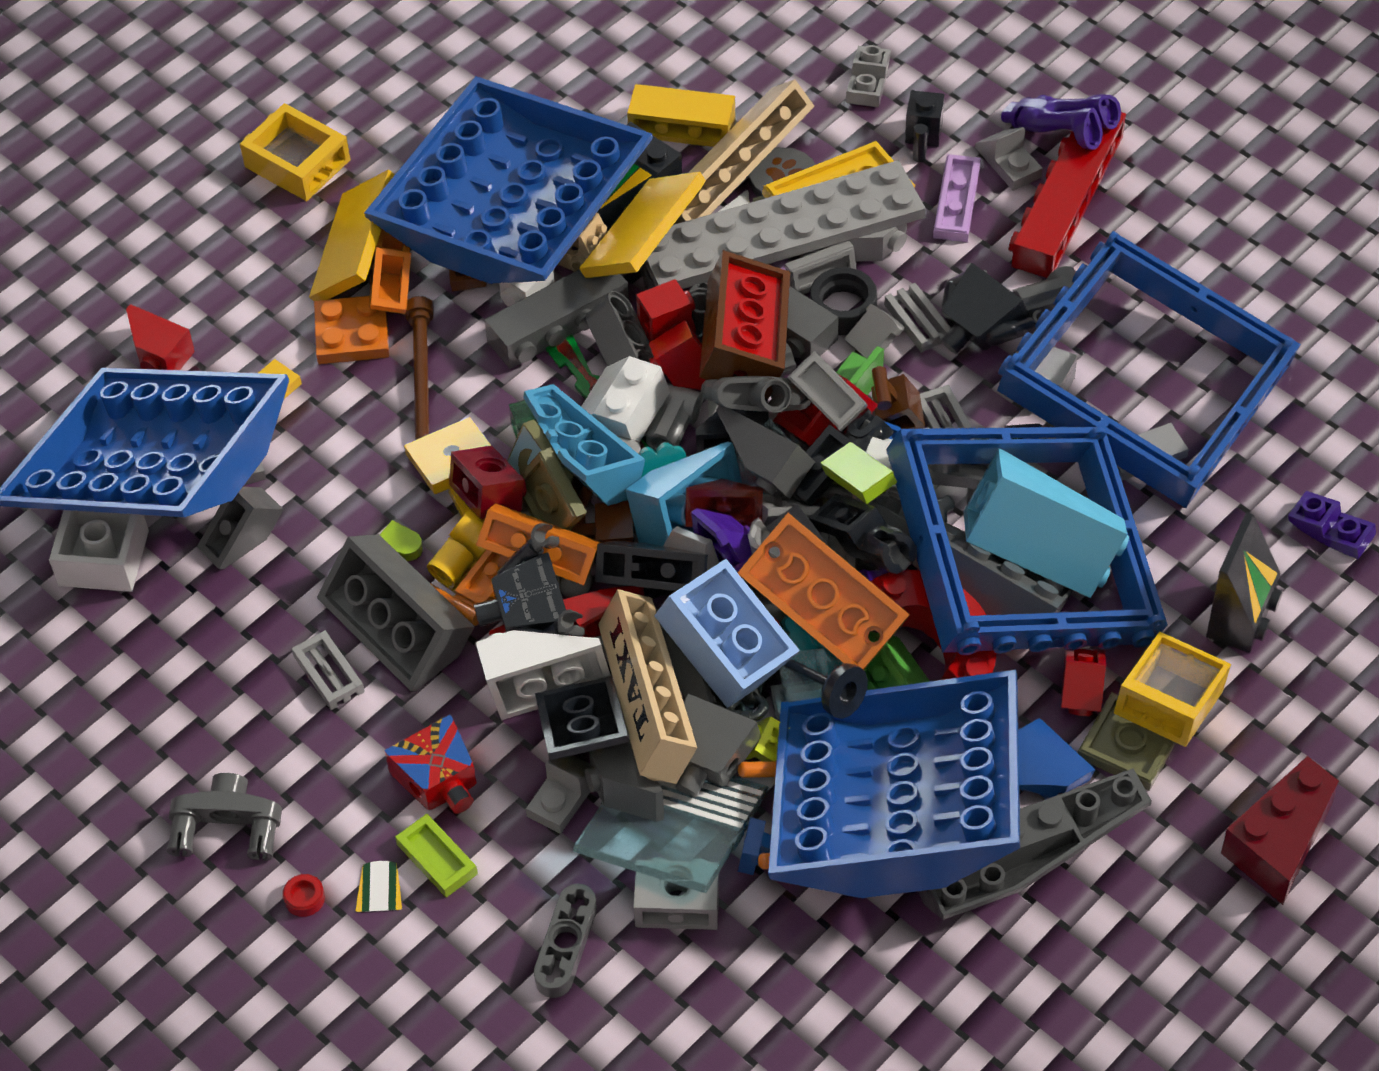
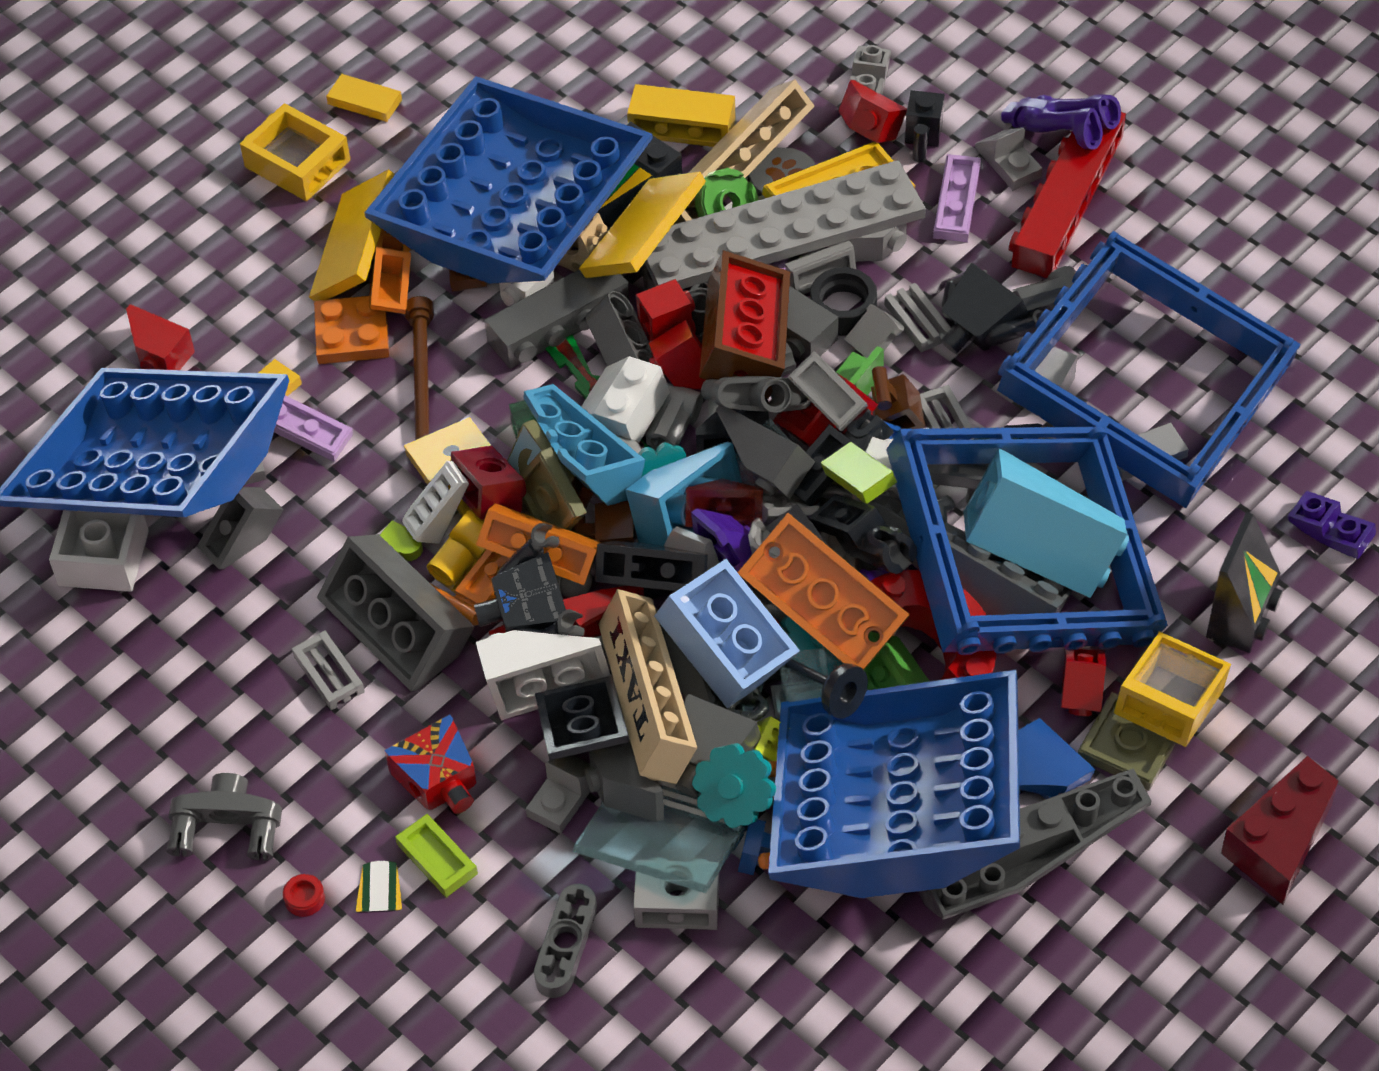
none -> lavender tile [274,395,353,462]
none -> yellow tile [326,74,402,122]
none -> white slope [402,461,469,544]
none -> teal plant [692,743,776,828]
none -> bright green tile [695,168,759,217]
none -> red slope [838,80,907,143]

